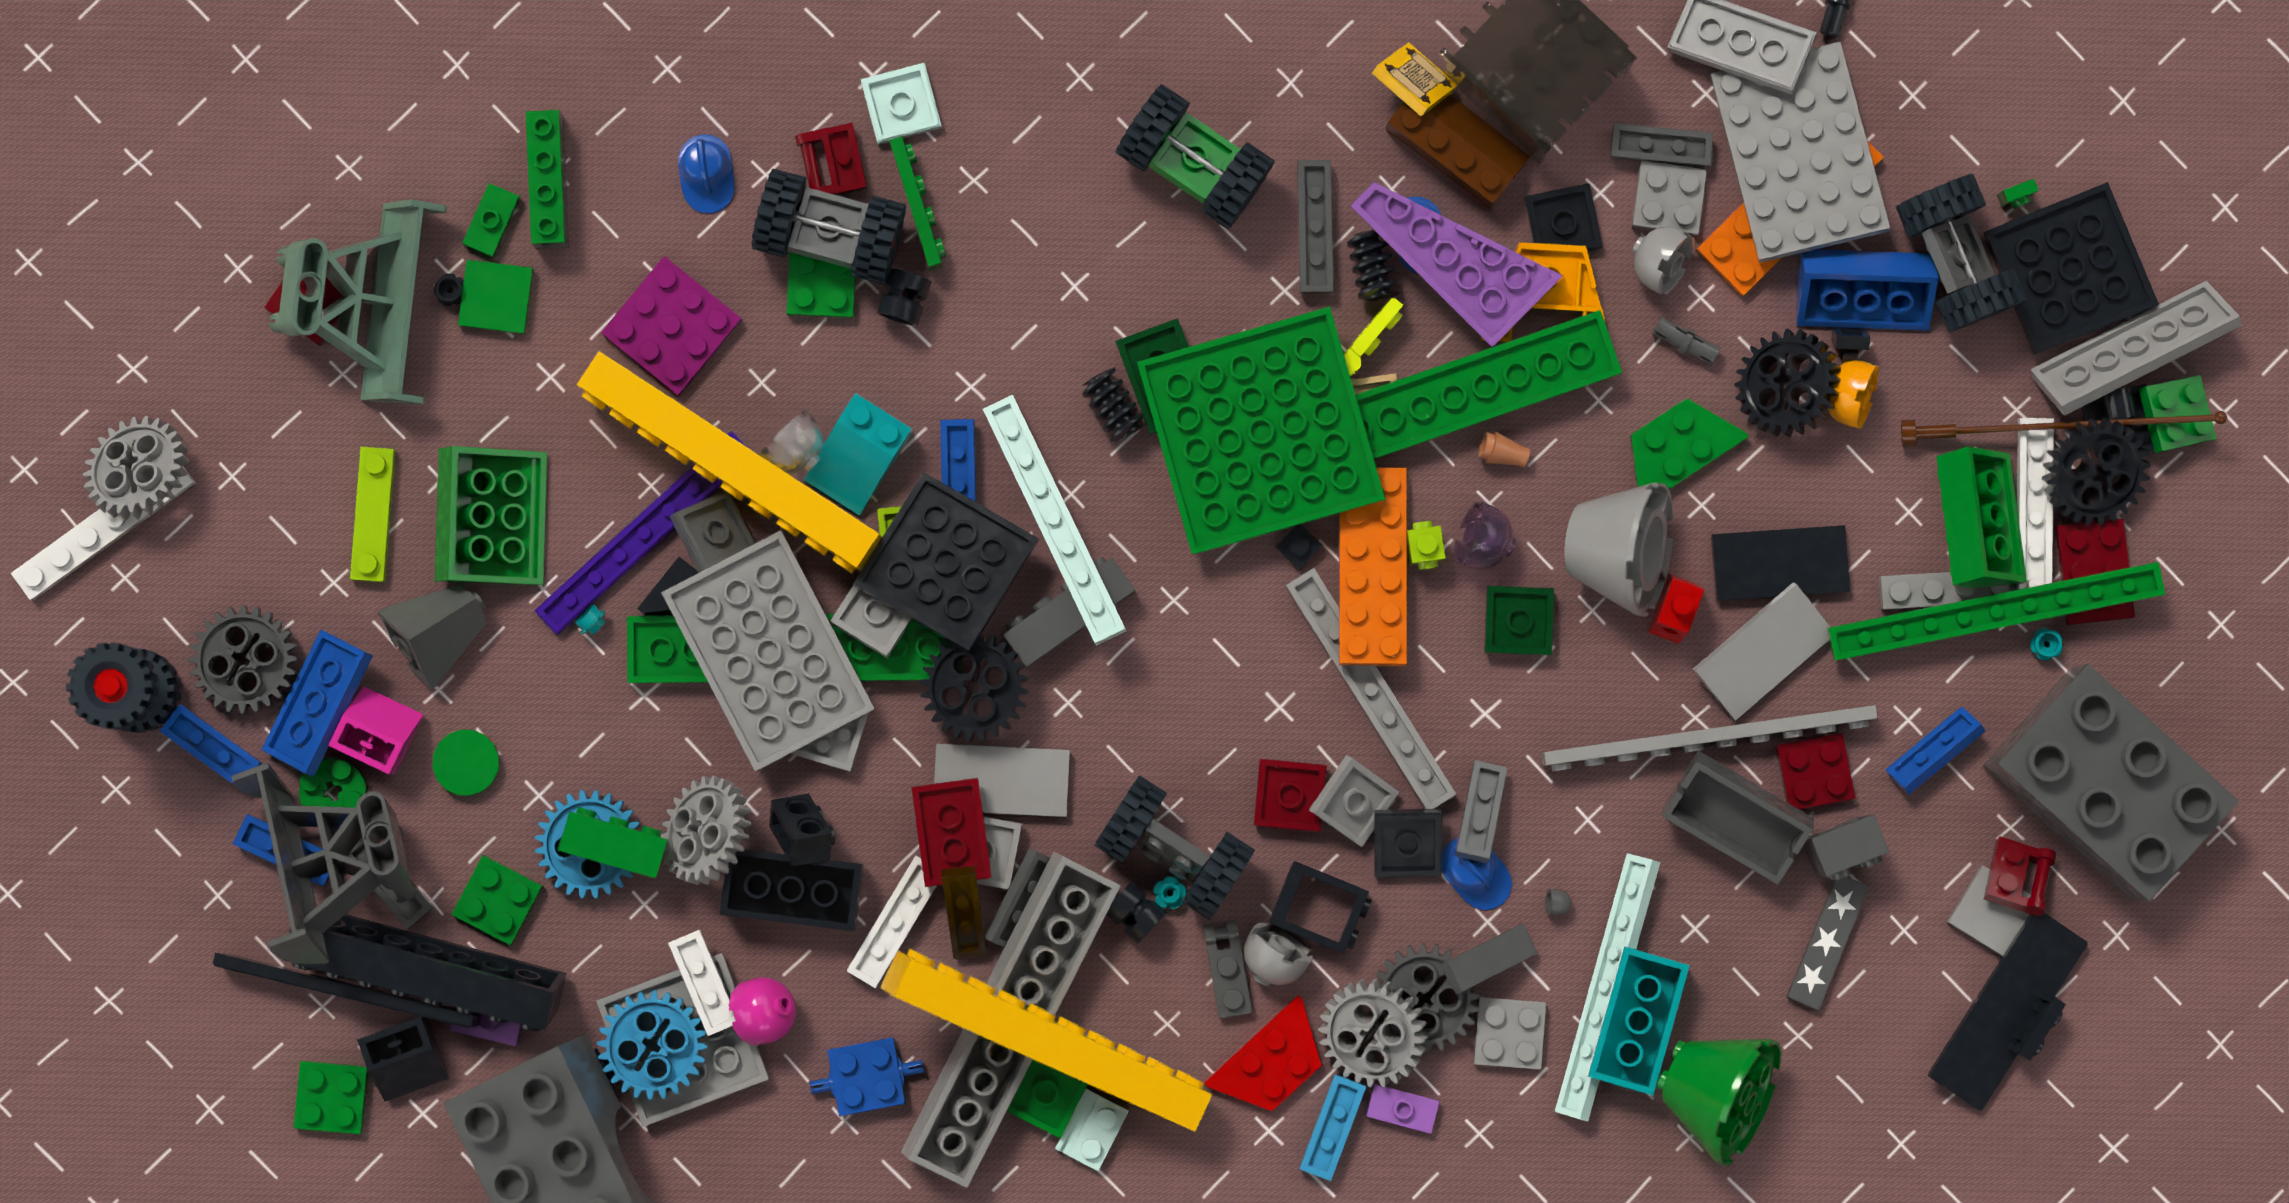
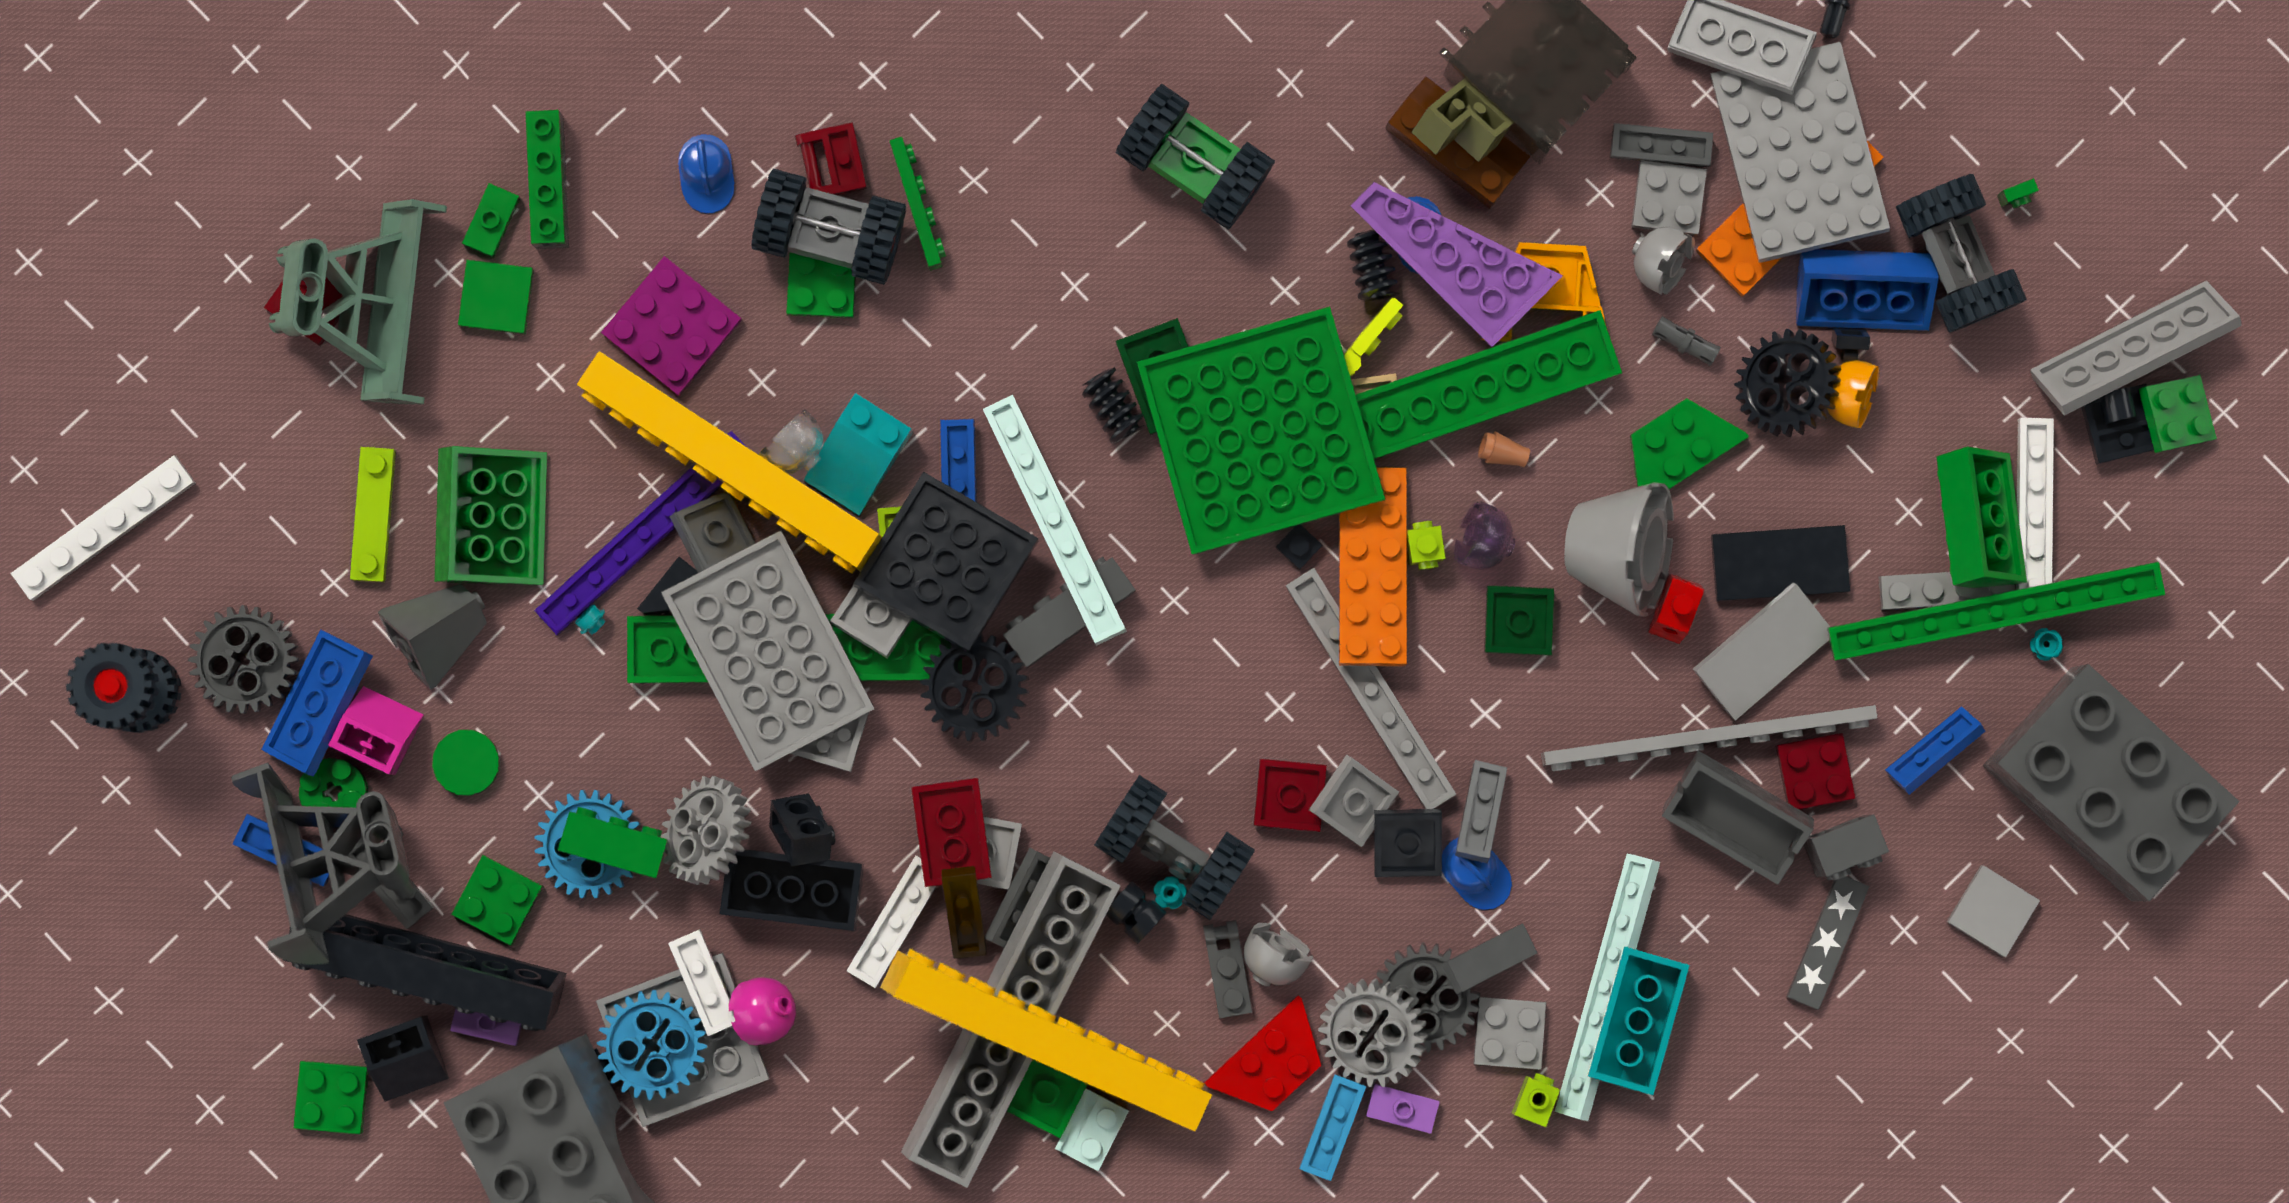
light grey gear [83,416,189,520] -> none
blue plate [160,704,262,784] -> none
black tile [213,953,481,1028] -> none
black plate [434,273,464,306] -> none
blue plate [809,1037,924,1117] -> none
light aqua tile [860,62,942,145] -> none
black wheel [877,268,932,327] -> none
light grey tile [934,744,1070,817] -> none
black window [1268,861,1372,953] -> none
dark grey plate [1297,160,1334,294] -> none
tile [1372,42,1458,117] -> none
black tile [1524,183,1603,252] -> none
dark grey hinge [1545,889,1572,916] -> none
green cone [1657,1039,1782,1167] -> none
reddish brown piece [1901,411,2227,447] -> none
black bracket [1928,913,2088,1111] -> none
black plate [1983,182,2159,355] -> none
dark red plate [1983,836,2056,916] -> none
black gear [2042,418,2151,526] -> none
dark red plate [2055,519,2135,625] -> none
none -> olive brick [1411,78,1514,162]
none -> lime brick [1512,1073,1560,1127]

